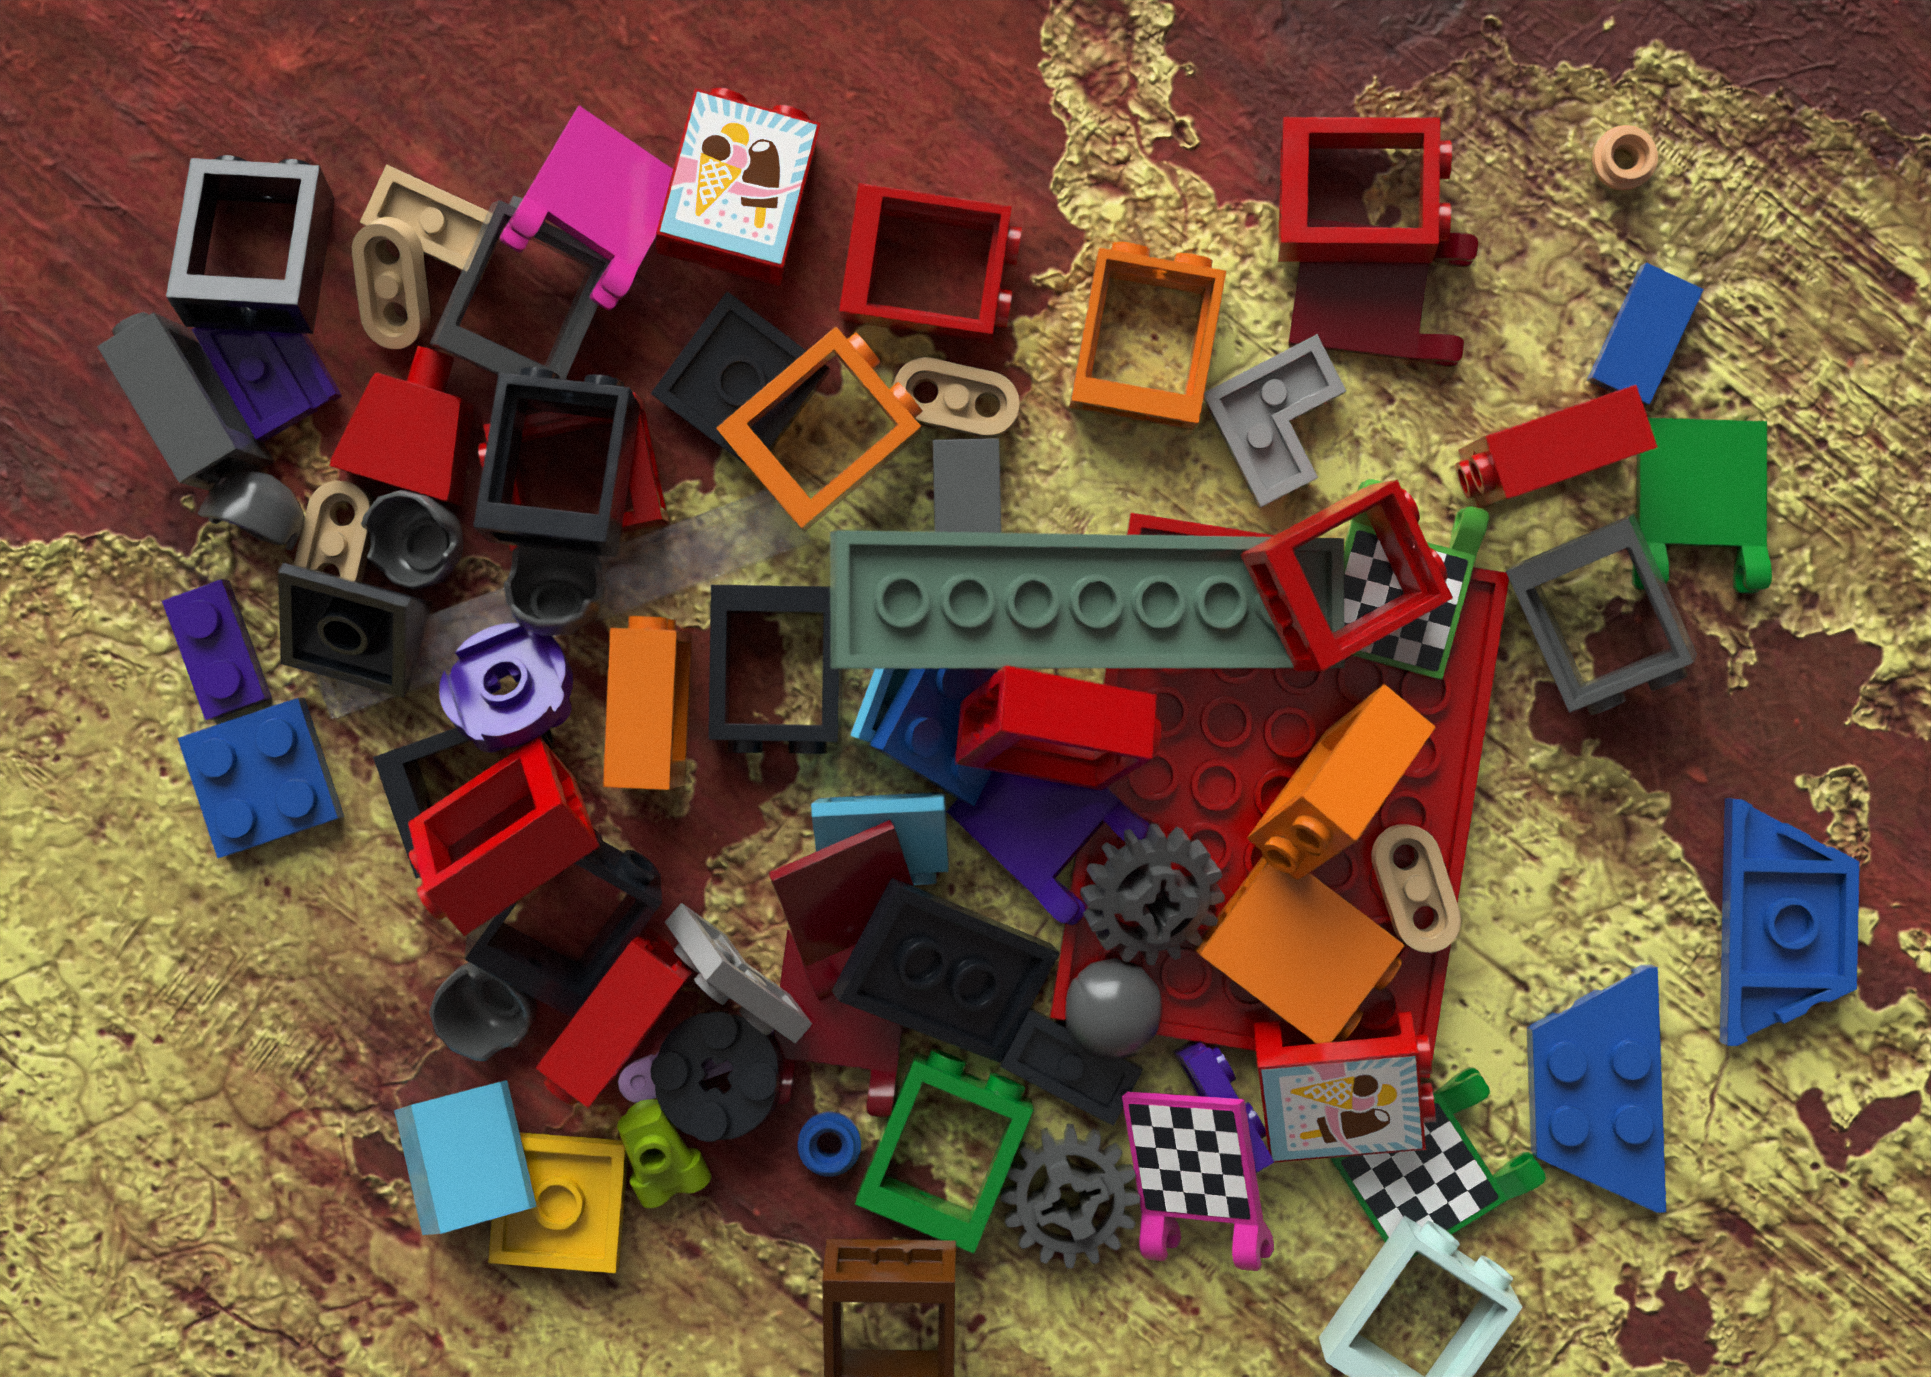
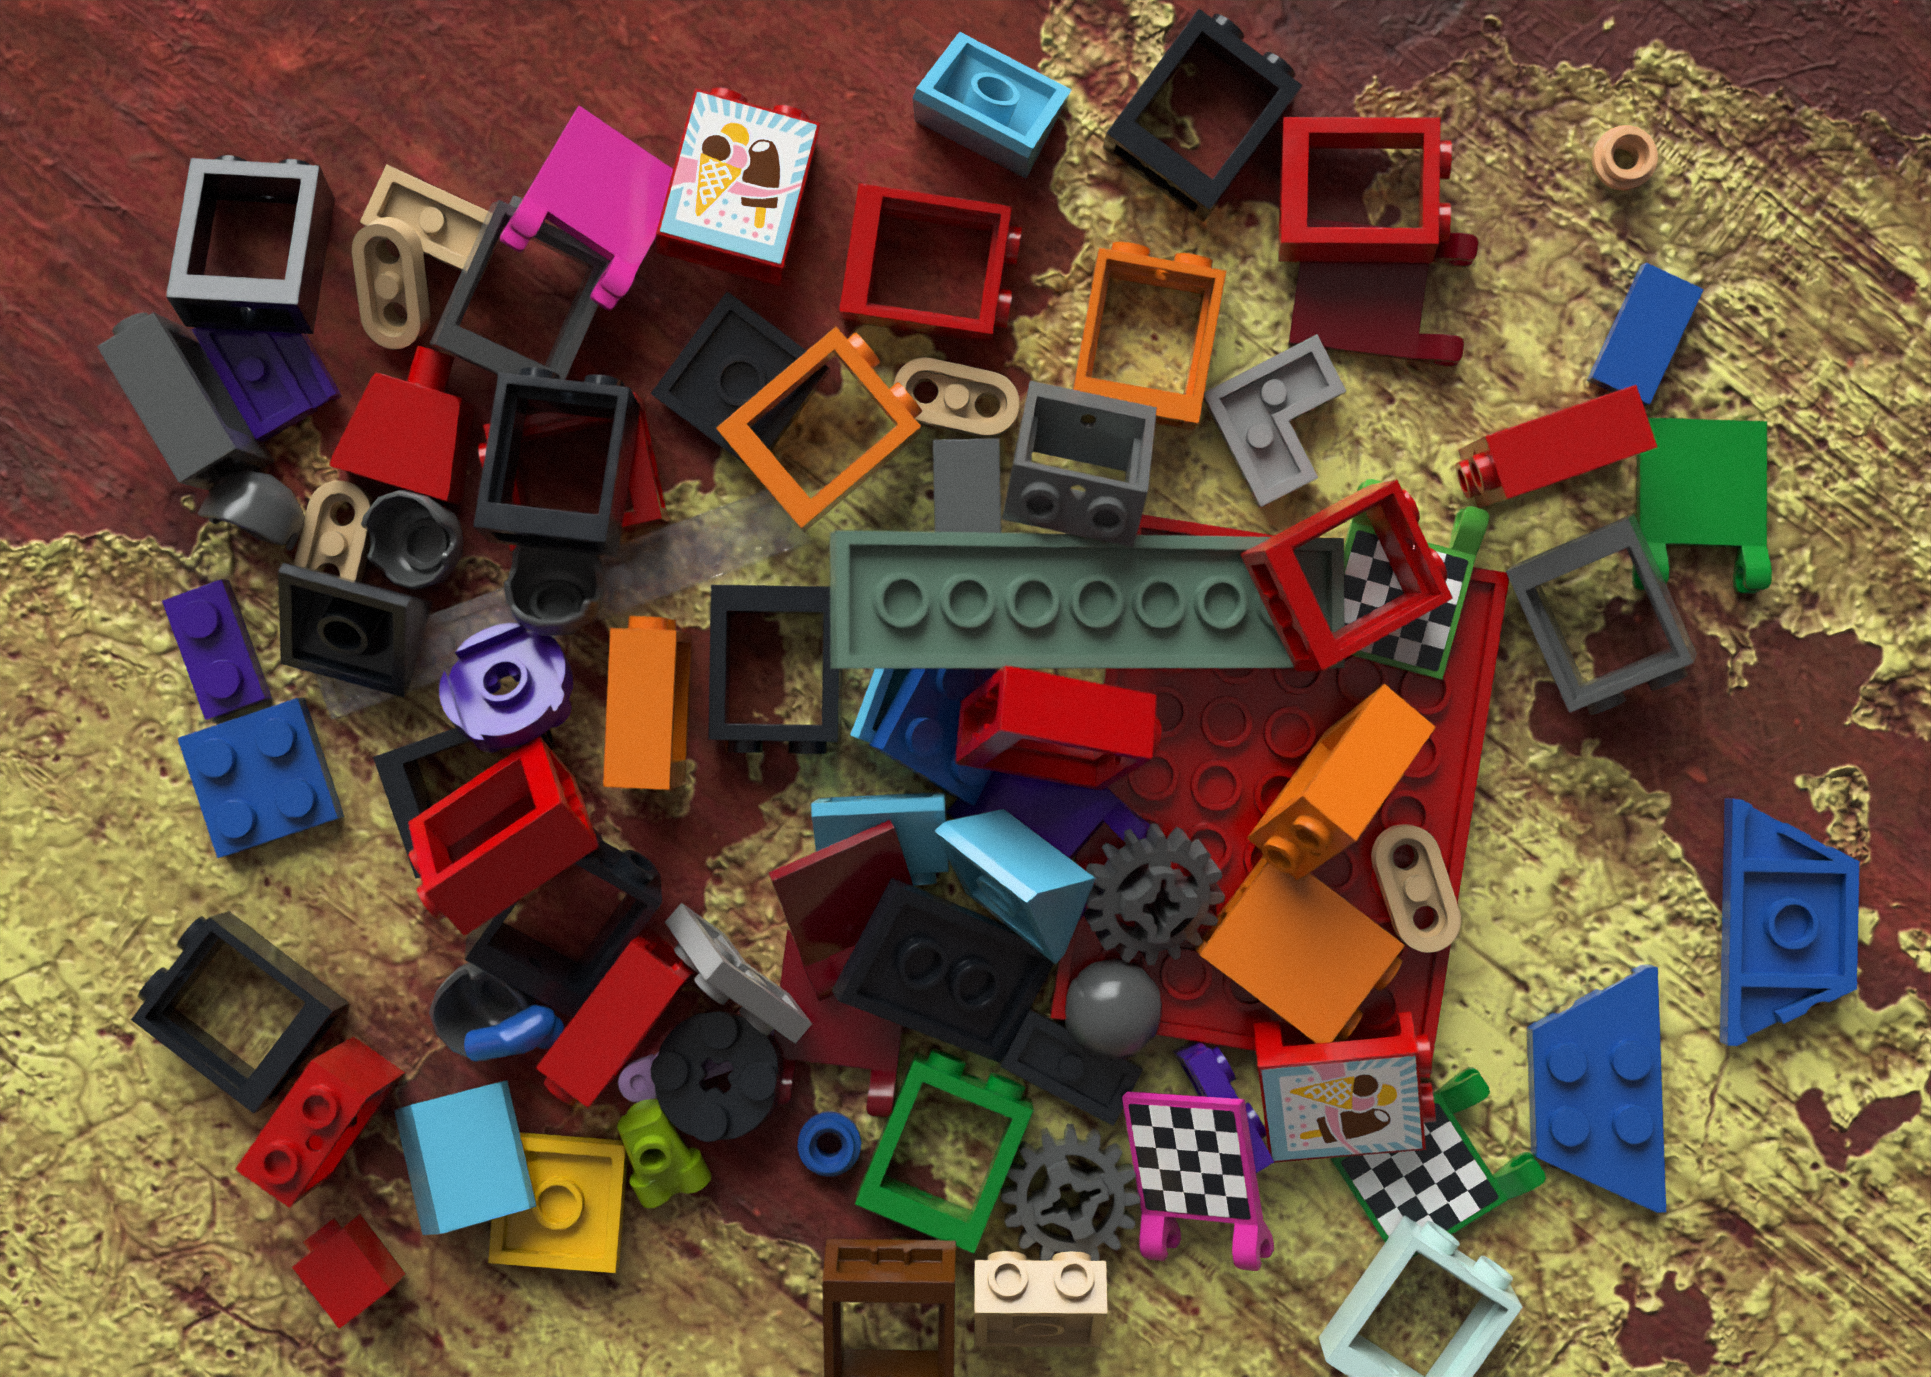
none -> black window [131,911,349,1114]
none -> red window [235,1037,405,1208]
none -> red brick [292,1214,406,1329]
none -> blue arm [464,1005,564,1062]
none -> medium azure slope [912,32,1071,178]
none -> medium azure slope [935,809,1096,964]
none -> tan plate [974,1251,1107,1347]
none -> dark grey window [1002,381,1157,547]
none -> black window [1103,9,1302,223]

